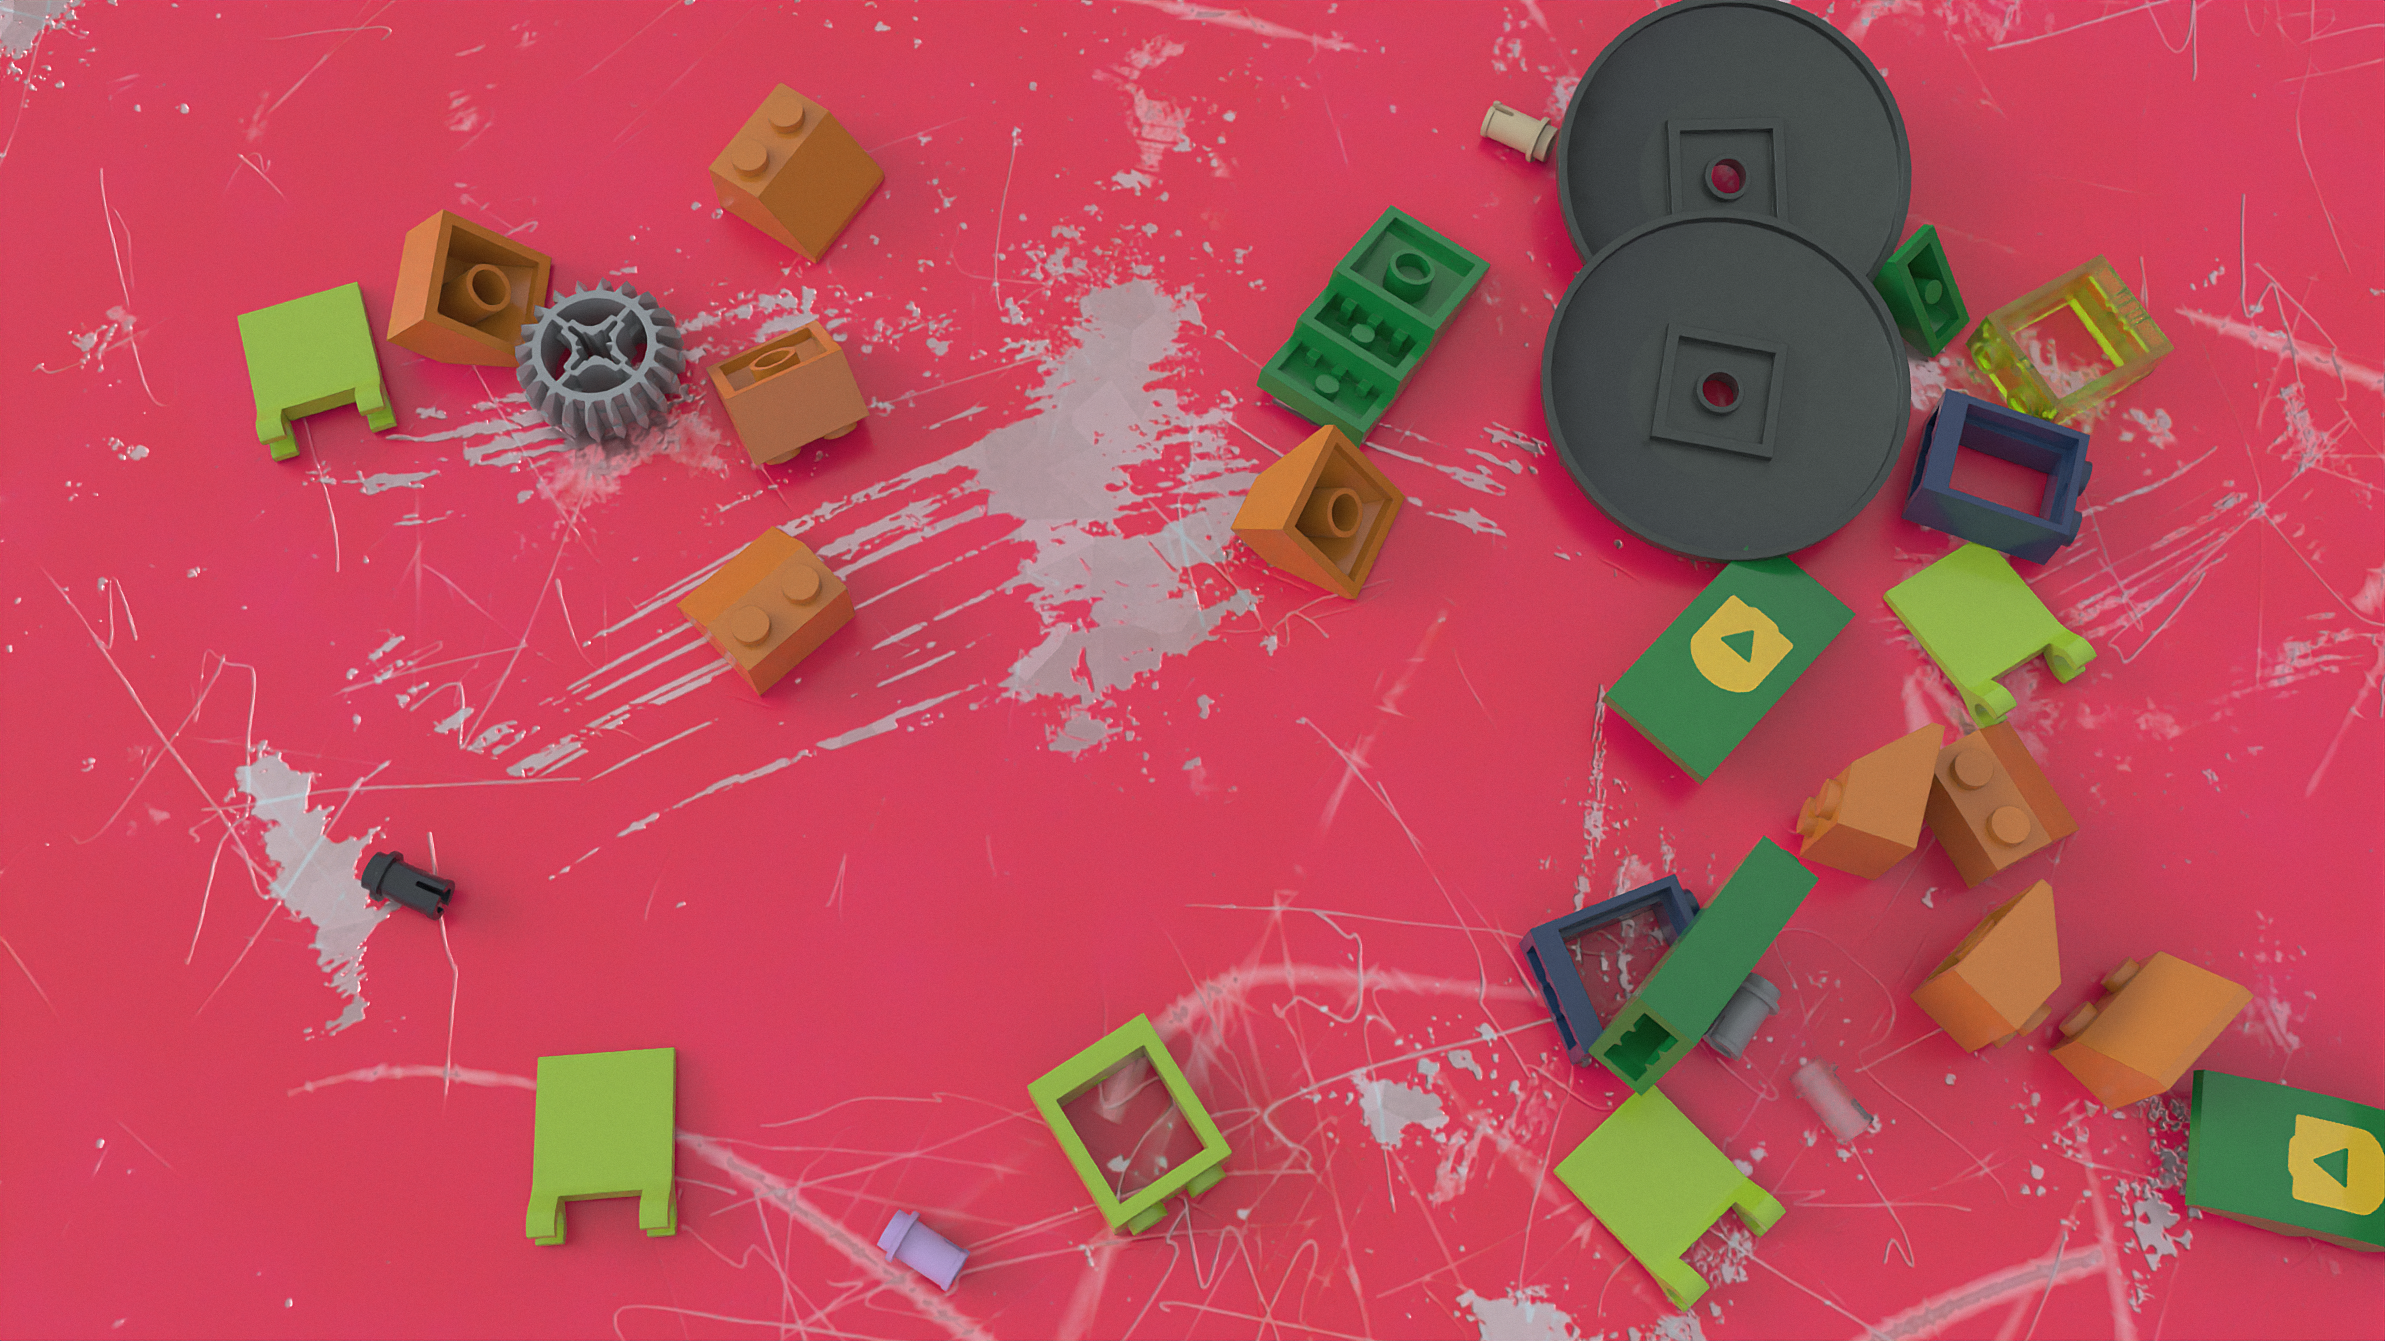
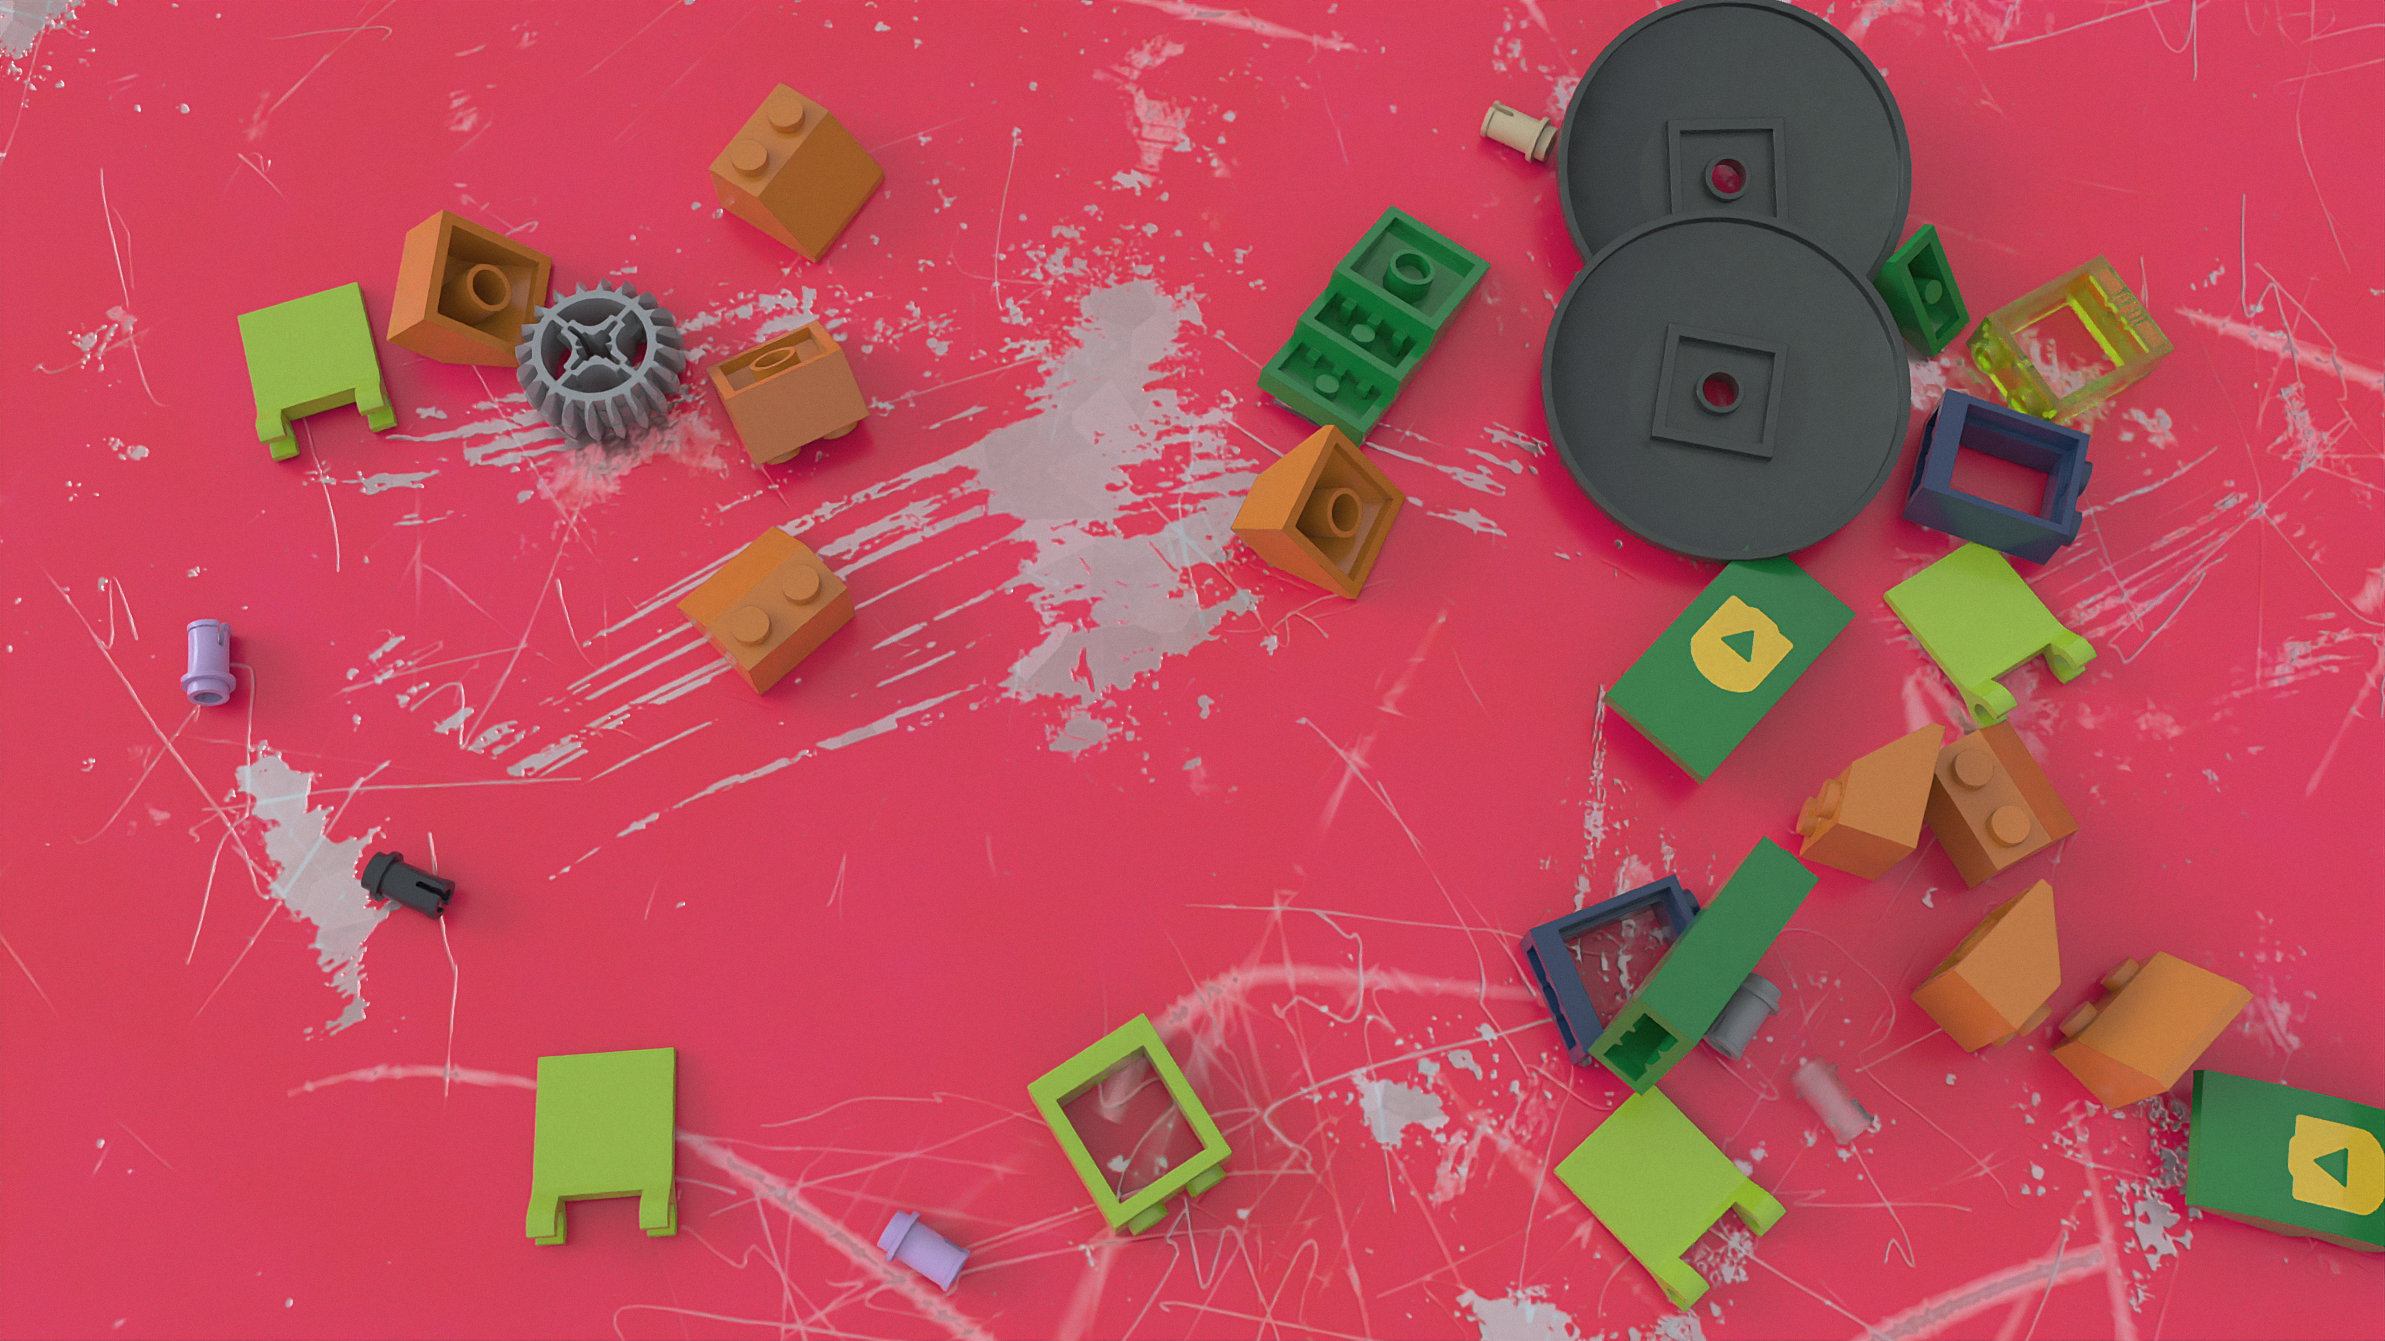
none -> lavender pin [181,619,236,706]

